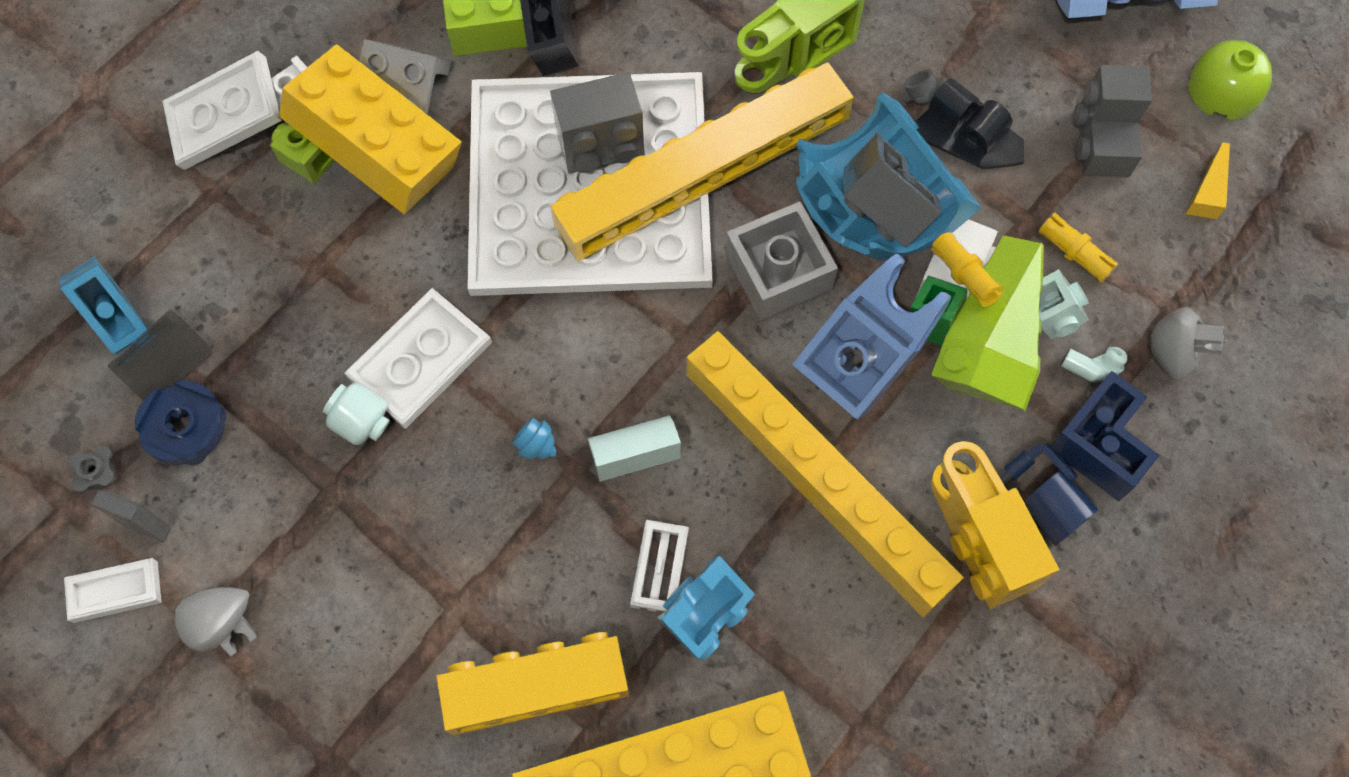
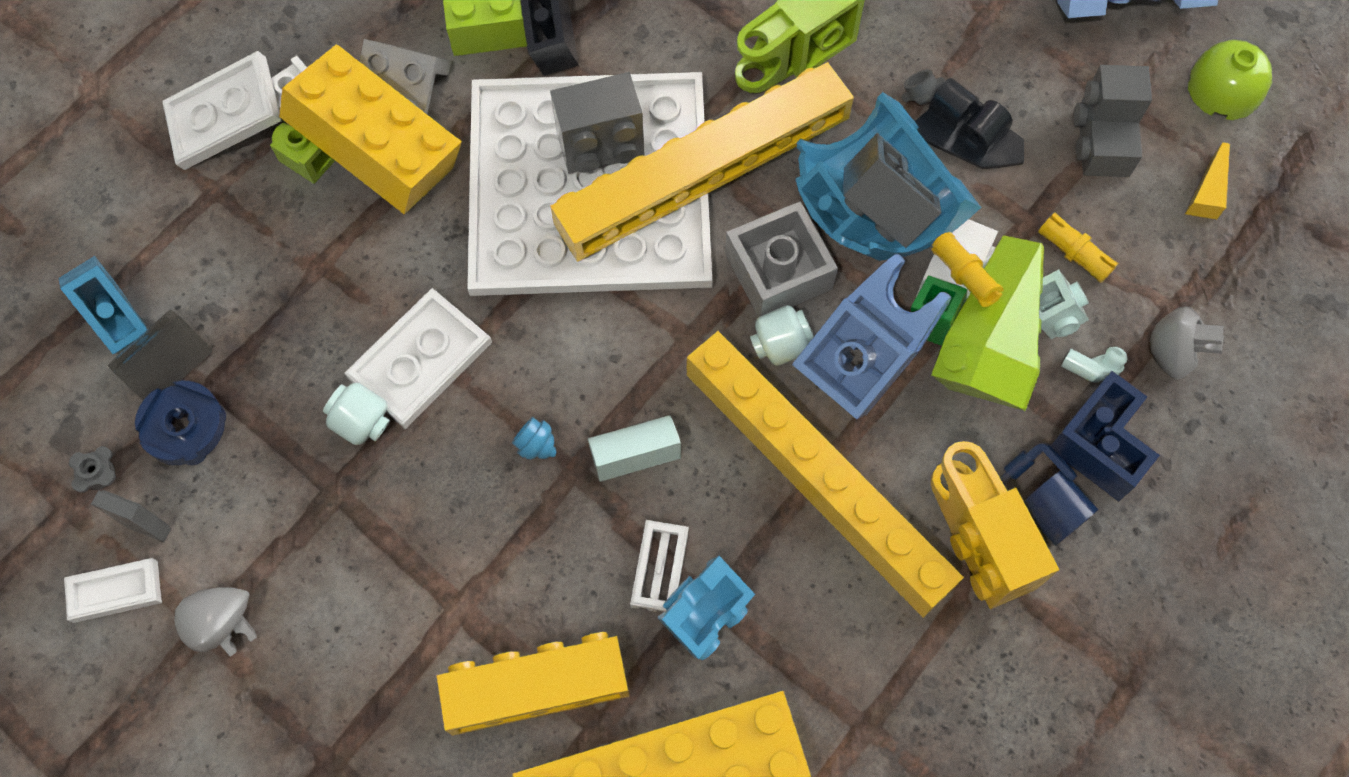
none -> light aqua head [750,305,814,366]

